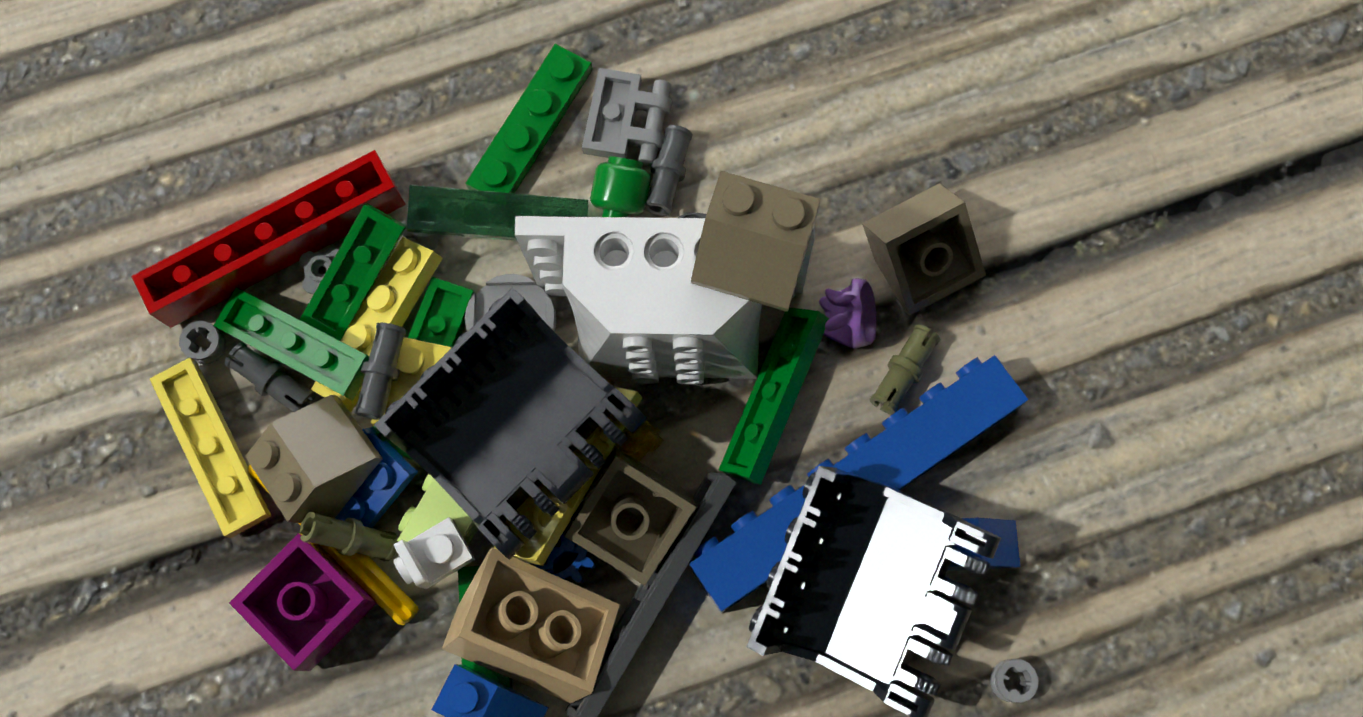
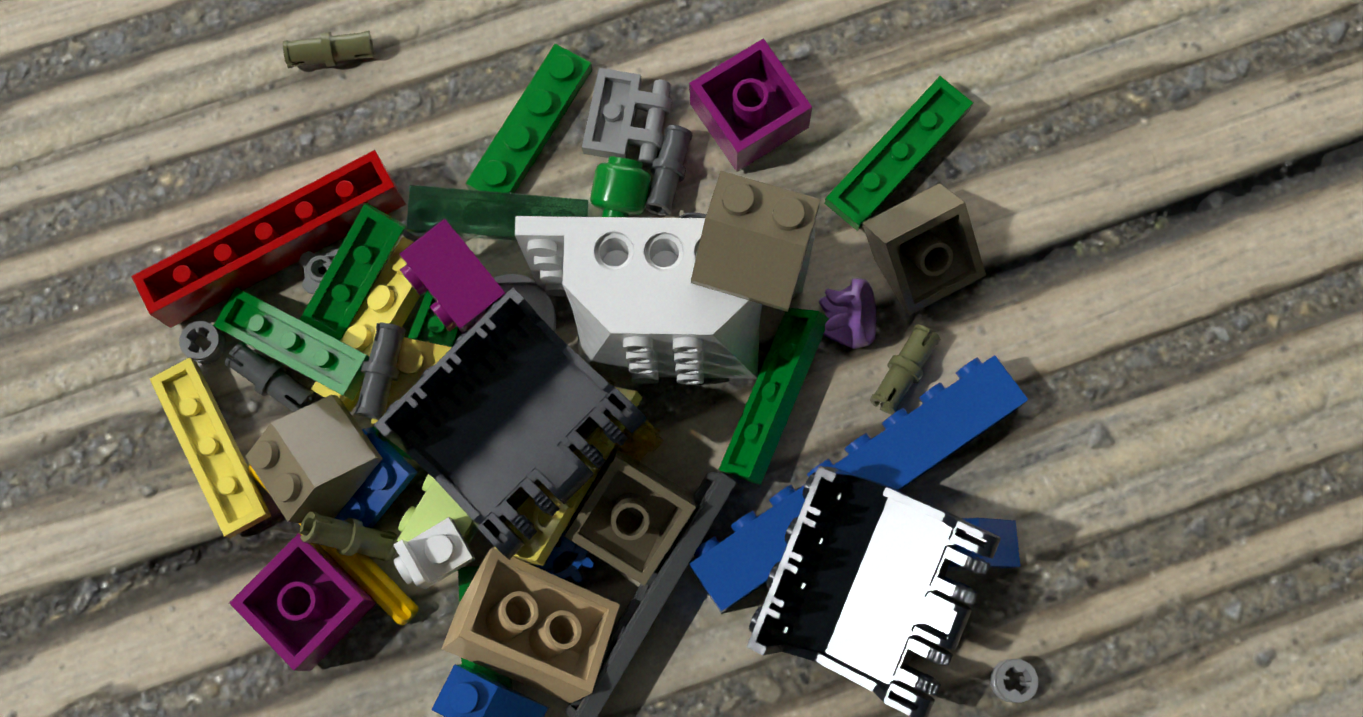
none -> olive pin [283,31,374,68]
none -> magenta brick [400,218,506,334]
none -> magenta brick [689,38,812,172]
none -> green plate [824,76,973,231]

